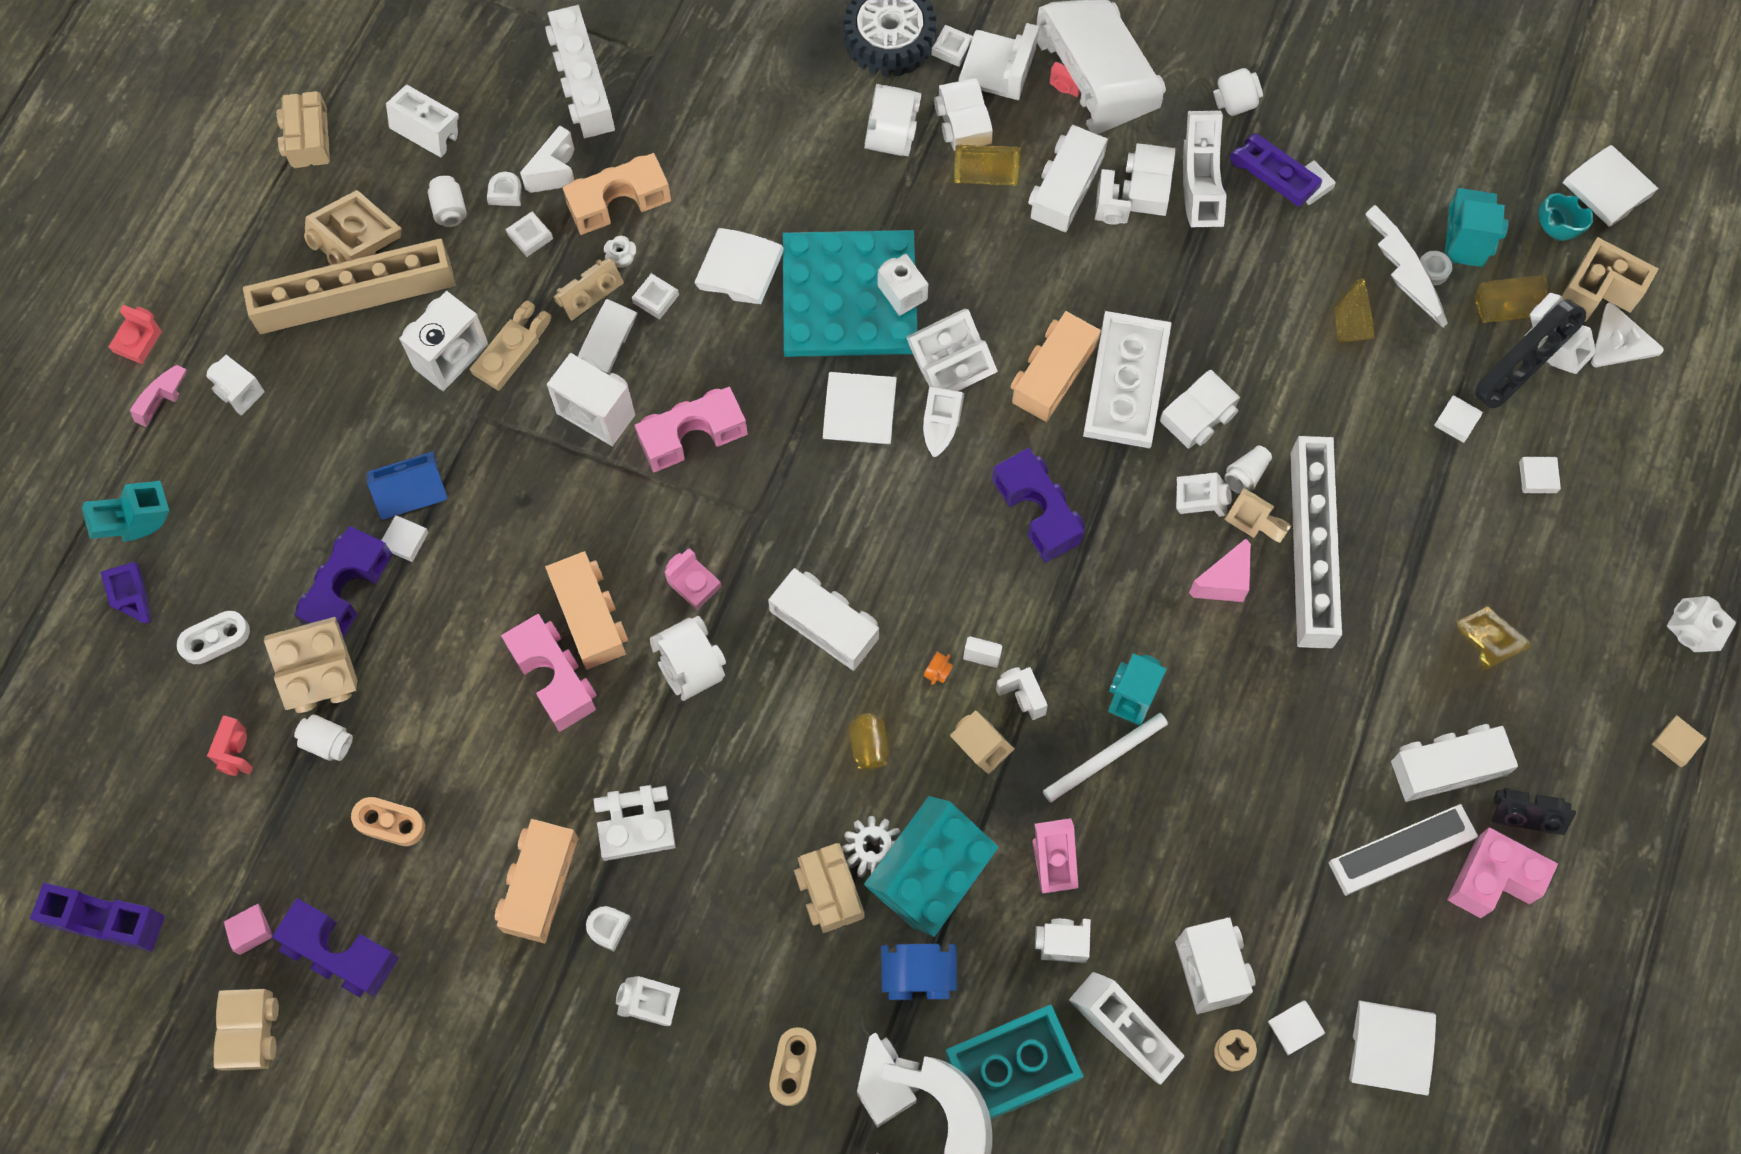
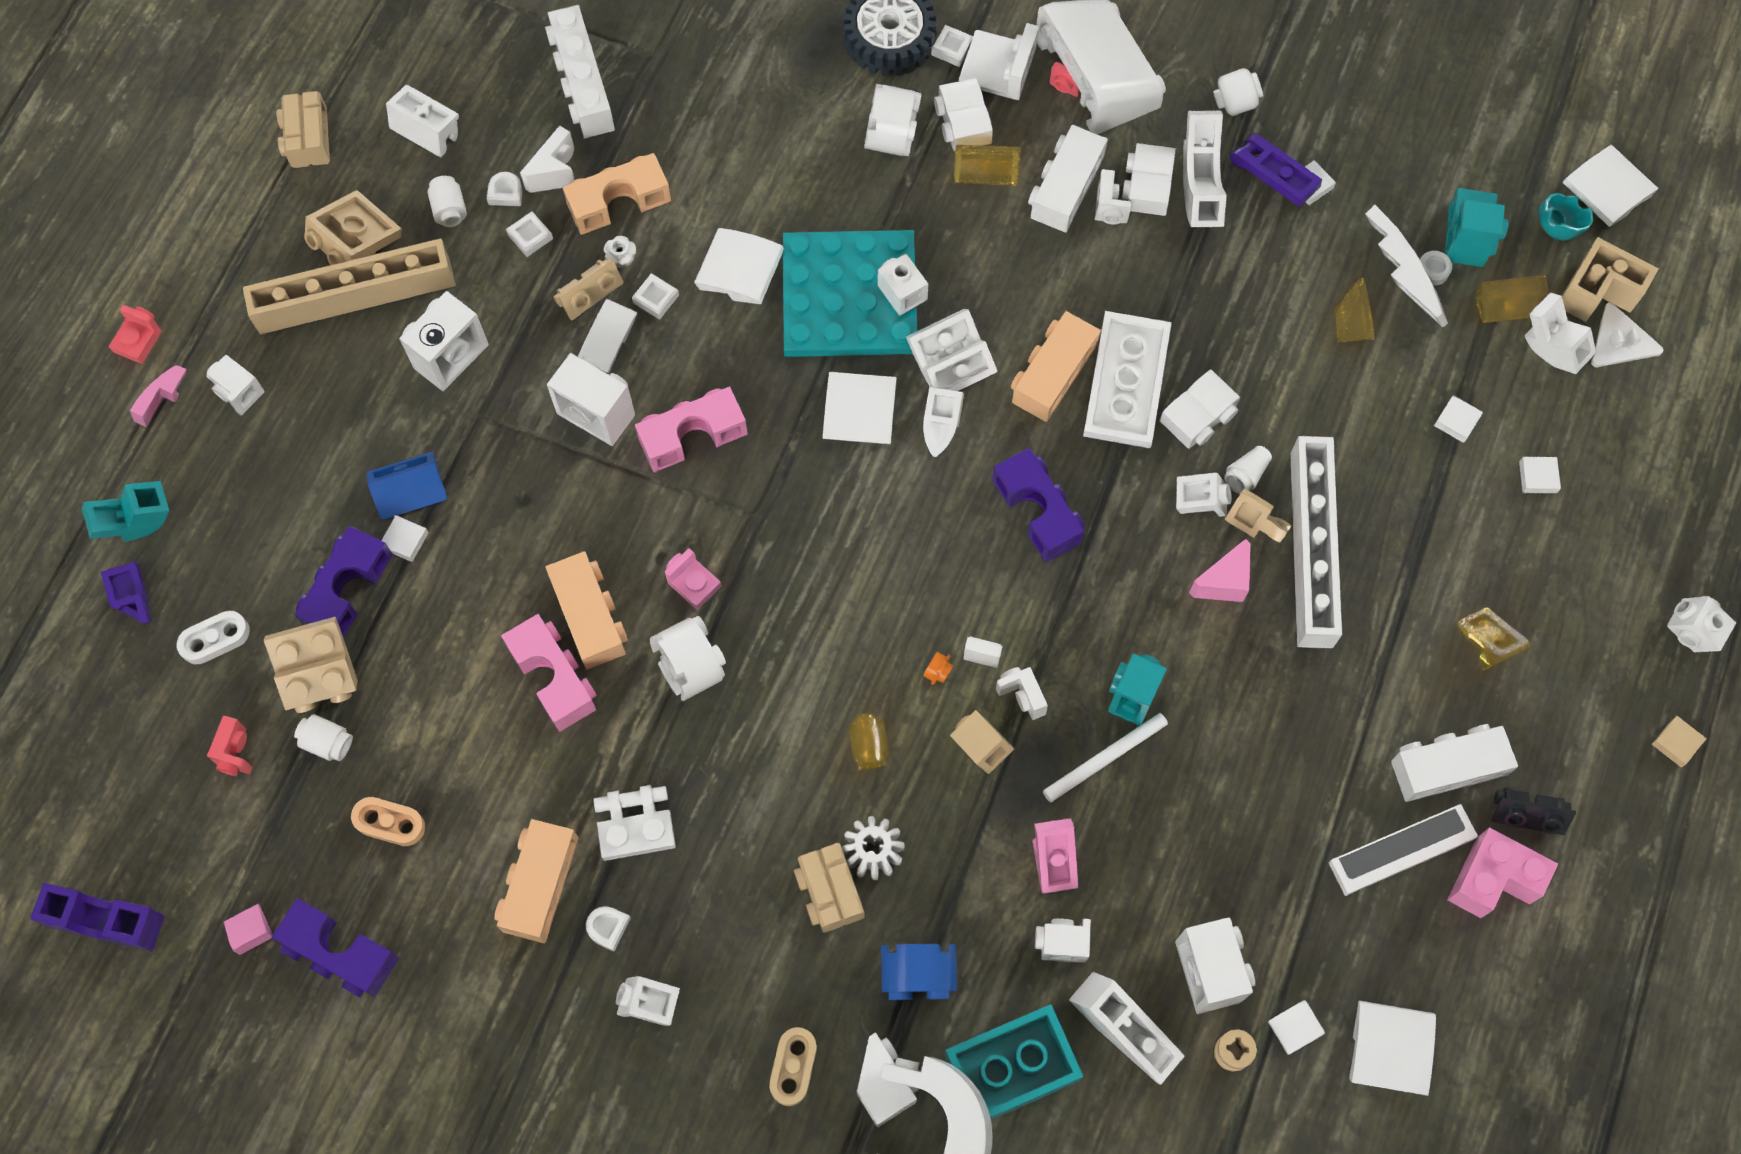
tan brick [214,989,279,1071] -> none
tan hinge [470,301,551,391] -> none
white brick [768,568,879,671] -> none
teal brick [864,796,999,937] -> none
black beam [1475,299,1586,408] -> none

